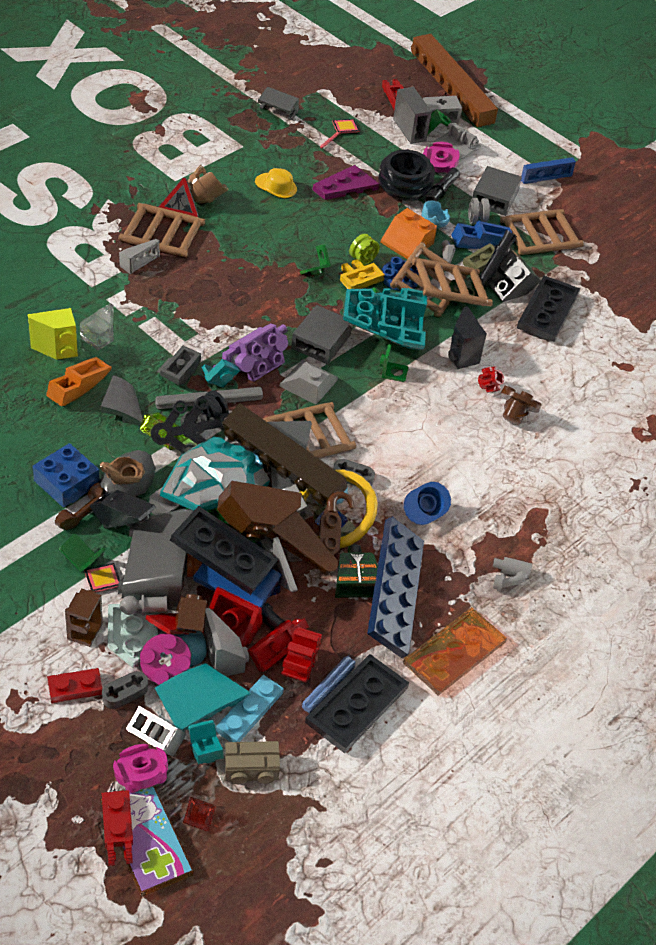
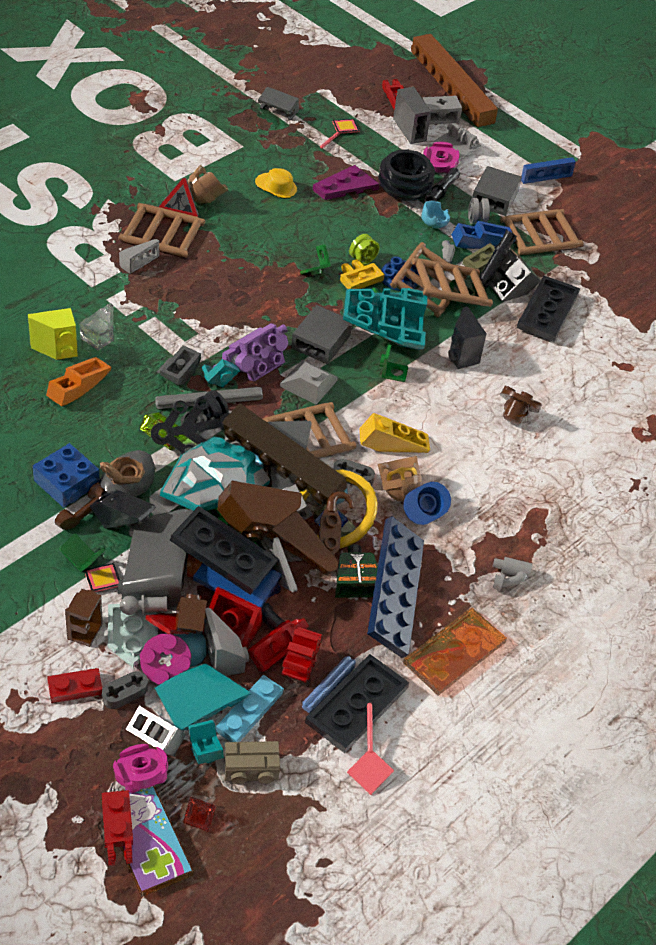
flat silver slope [101,376,143,426] -> none
orange slope [380,208,437,259] -> none
green bracket [427,109,452,136] -> none
red gear [478,366,504,393] -> none
none -> coral piece [347,703,394,795]
none -> yellow slope [359,413,430,453]
none -> medium nougat helmet [378,456,422,502]

